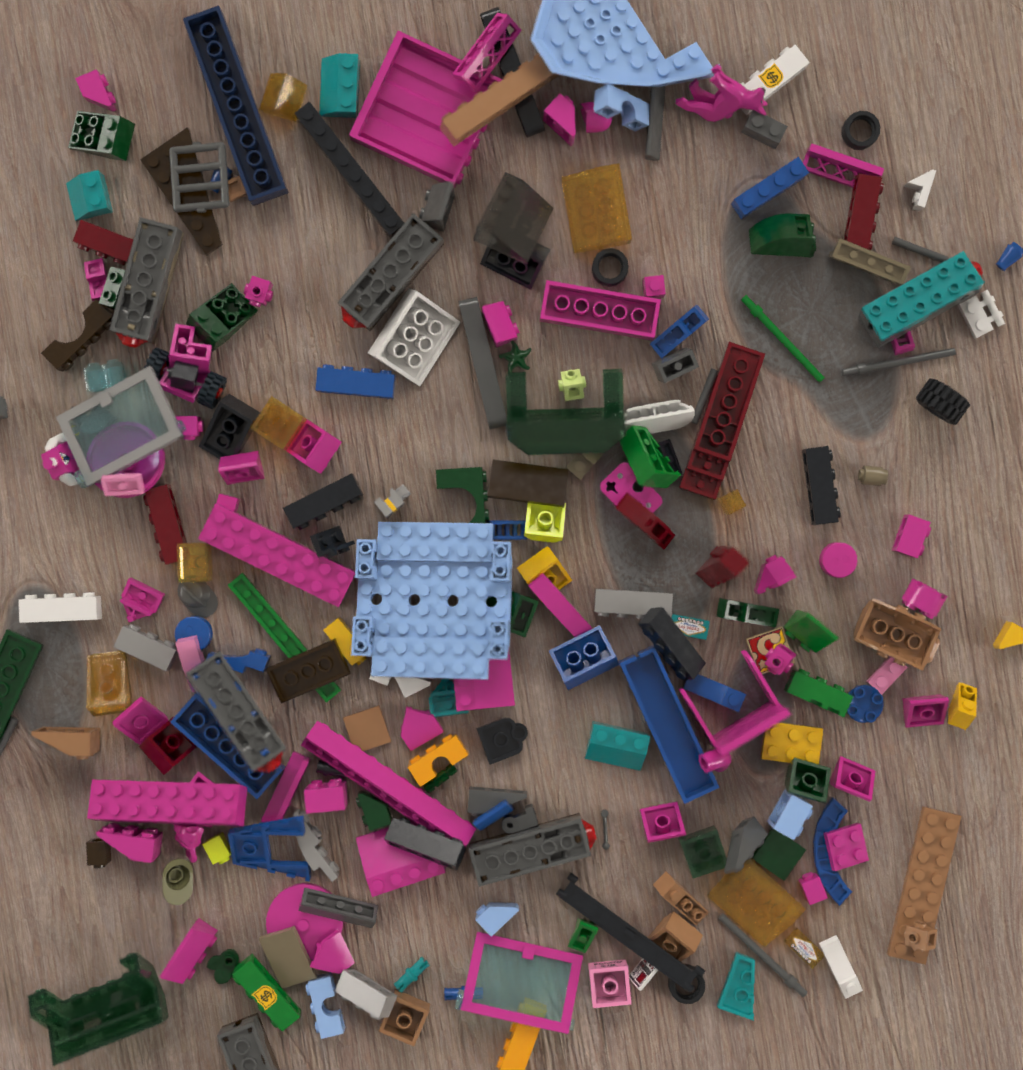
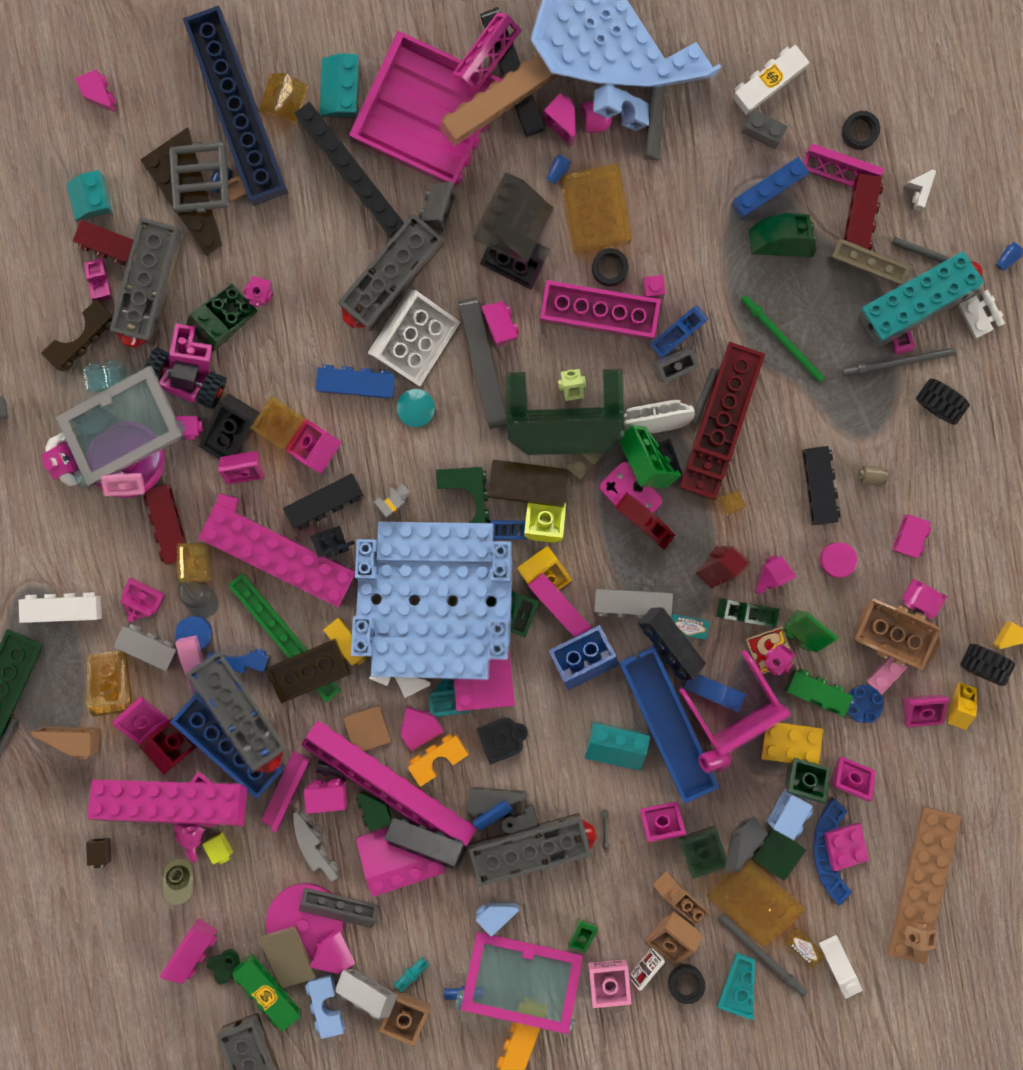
clear green wedge [27,952,169,1066] -> none
dark green slope [68,111,135,161] -> none
dark pink slope [96,822,163,863] -> none
bracket [99,267,125,310] -> none
blue wing [228,816,311,881] -> none
dark green axle [423,764,457,793] -> none
dark green animal [499,341,531,374] -> none
black piece [556,873,705,993] -> none
dark pink animal [675,64,768,122] -> none
dark pink brick [798,872,828,905] -> none
none -> teal dish [397,389,435,427]
none -> blue cone [546,154,571,185]
none -> black tyre [960,644,1016,686]

